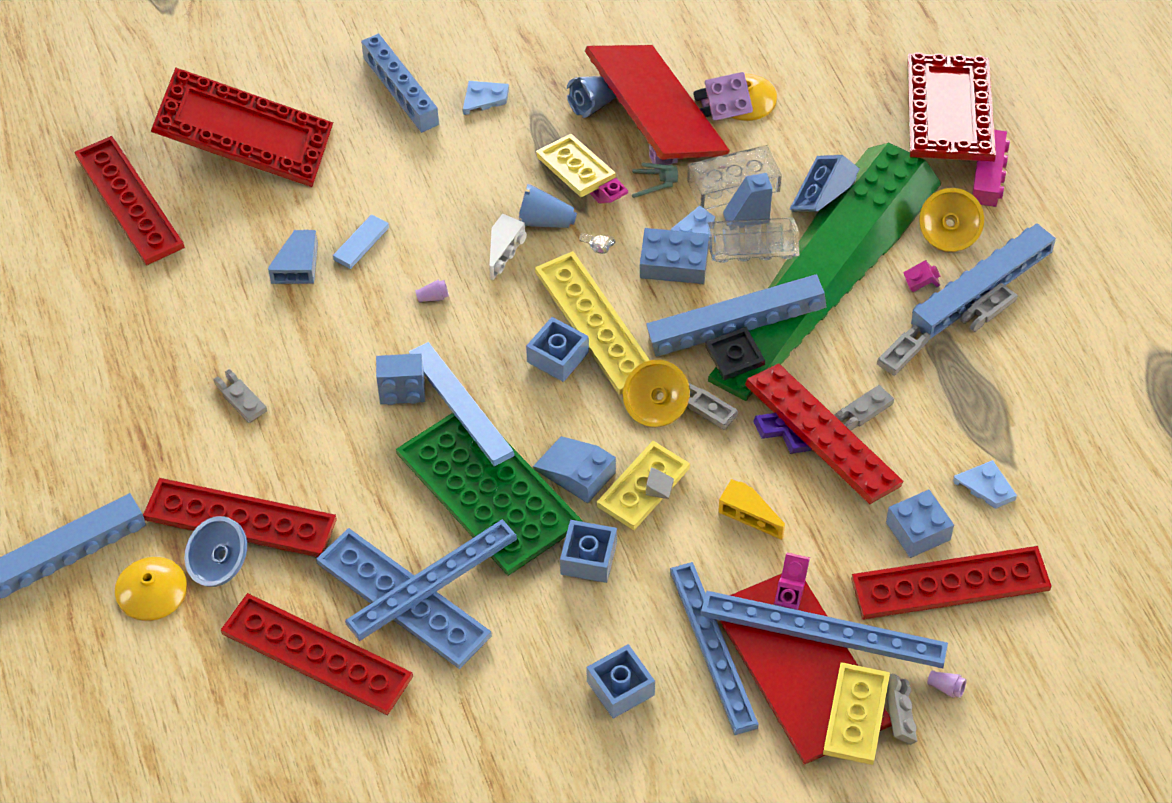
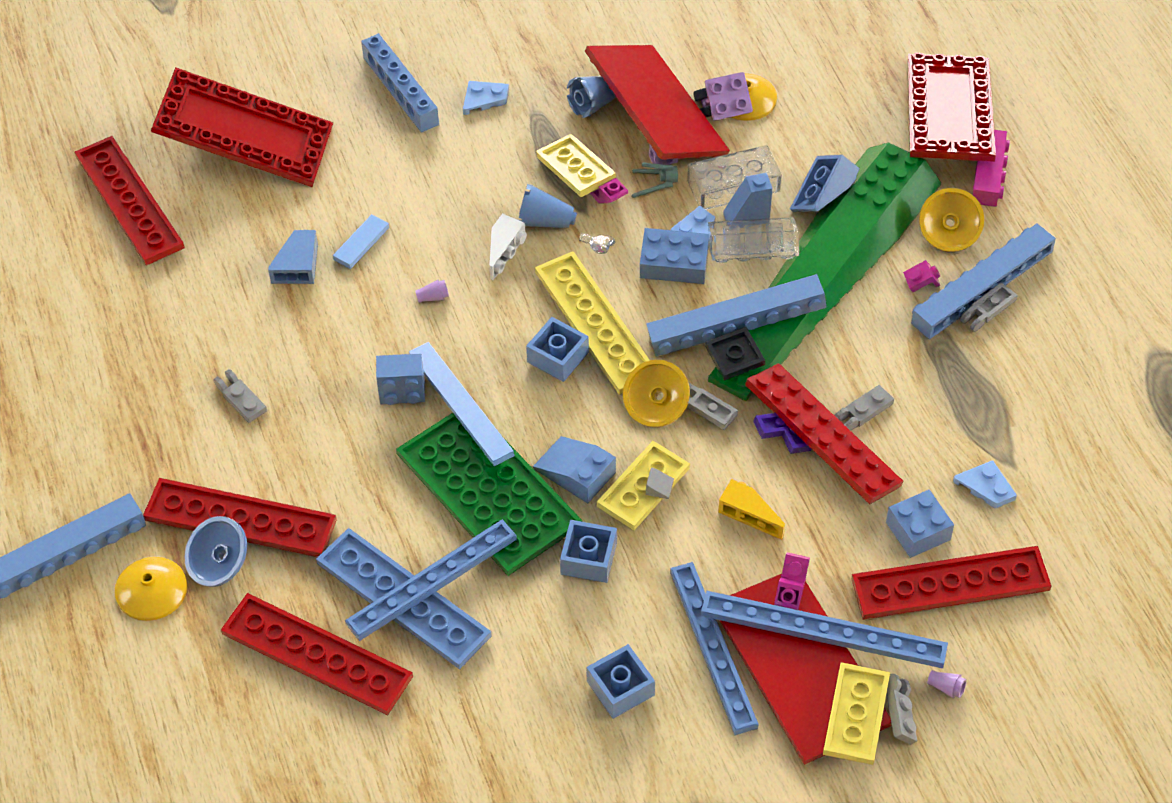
light grey hinge [877,325,931,376] -> none

